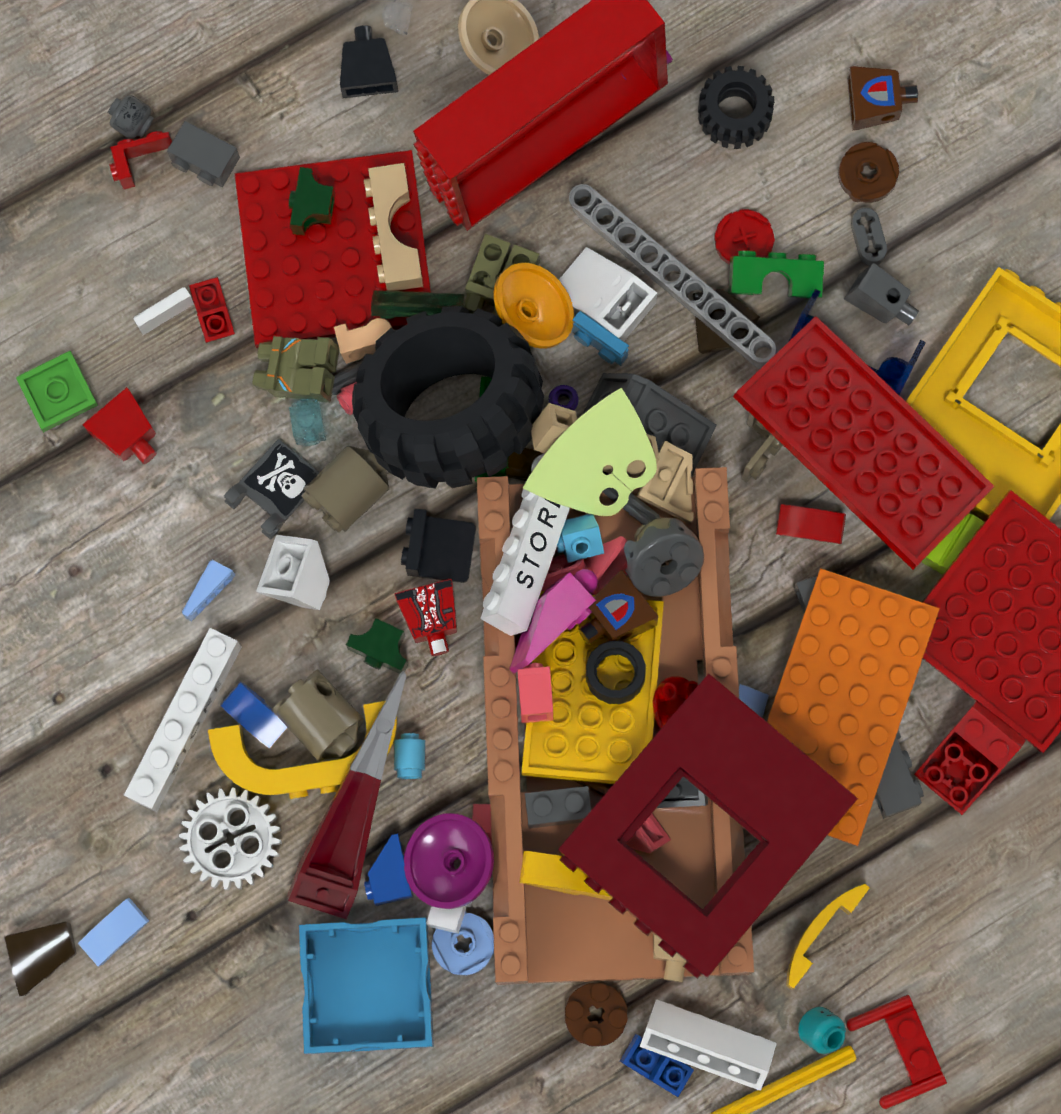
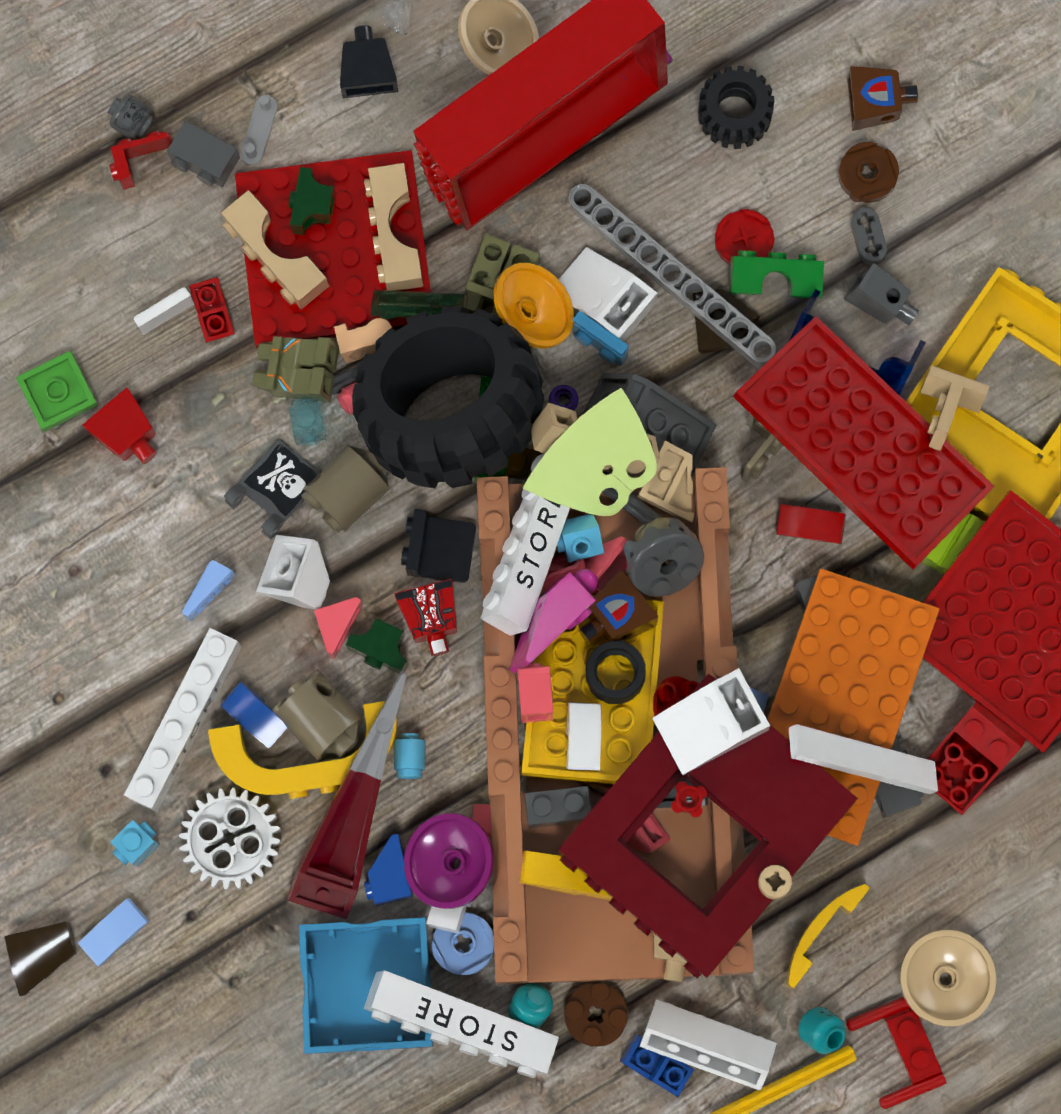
none -> medium azure brick [110,820,160,867]
none -> tan arch [221,190,329,309]
none -> light grey piece [241,95,277,165]
none -> coral slope [314,597,363,659]
none -> white brick [364,970,559,1078]
none -> teal head [508,983,553,1028]
none -> white slope [566,702,601,771]
none -> white slope [652,668,770,775]
none -> red plate [671,782,707,818]
none -> tan wheel [758,865,792,900]
none -> white tile [789,724,938,794]
none -> tan dish [900,930,996,1027]
none -> tan bracket [921,365,990,451]

